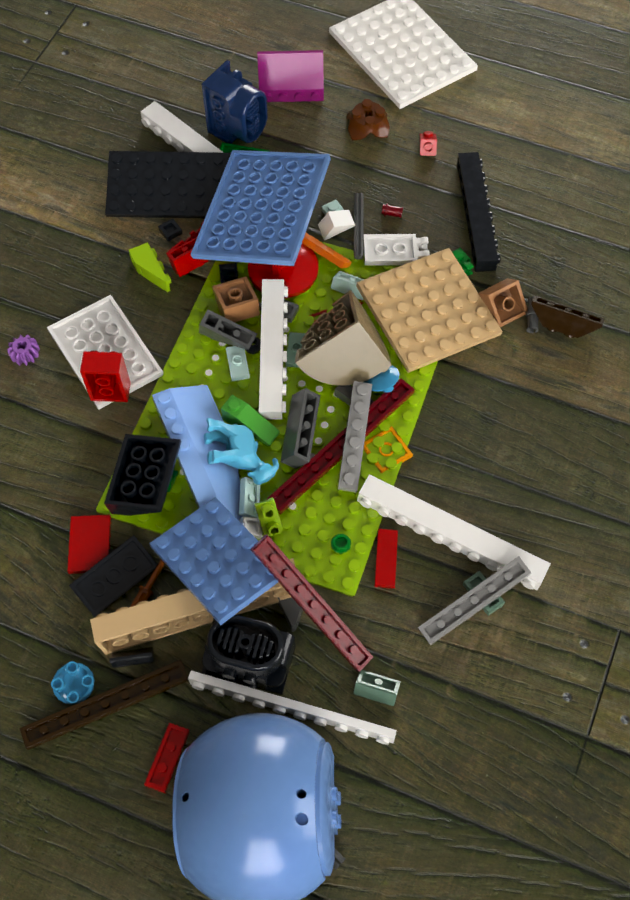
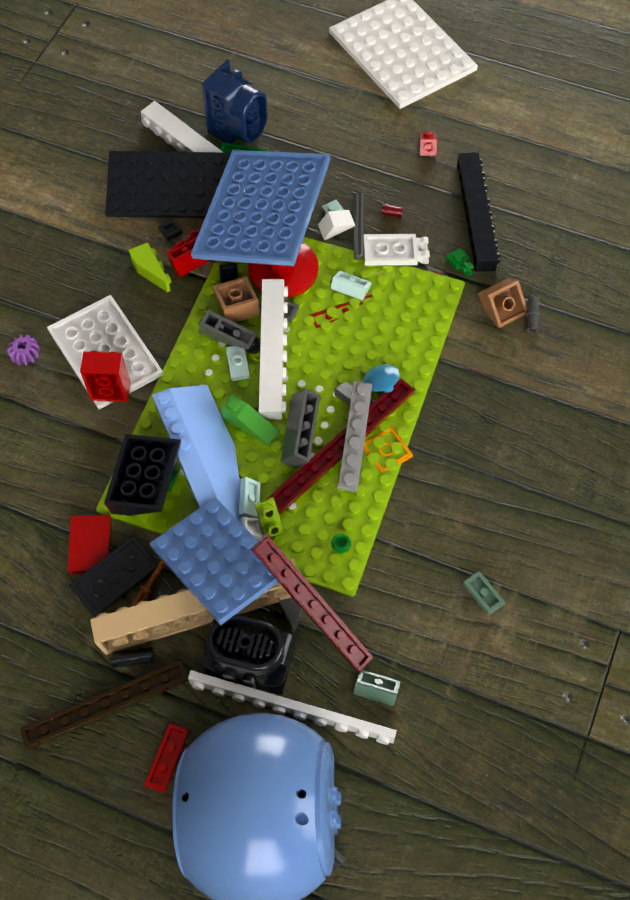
dark azure dish [51,661,95,705] -> none
medium azure animal [204,418,279,485] -> none
magenta slope [257,50,324,102] -> none
sand green plate [286,332,306,368] -> none
brick [295,290,392,386] -> none
orange tile [302,233,352,268] -> none
reddish brown brick [346,99,390,141] -> none
tan plate [356,248,503,373] -> none
white brick [357,474,551,590] -> none
red tile [375,529,398,589] -> none
light grey plate [418,556,531,646] -> none
dark brown wedge [531,295,605,338] -> none

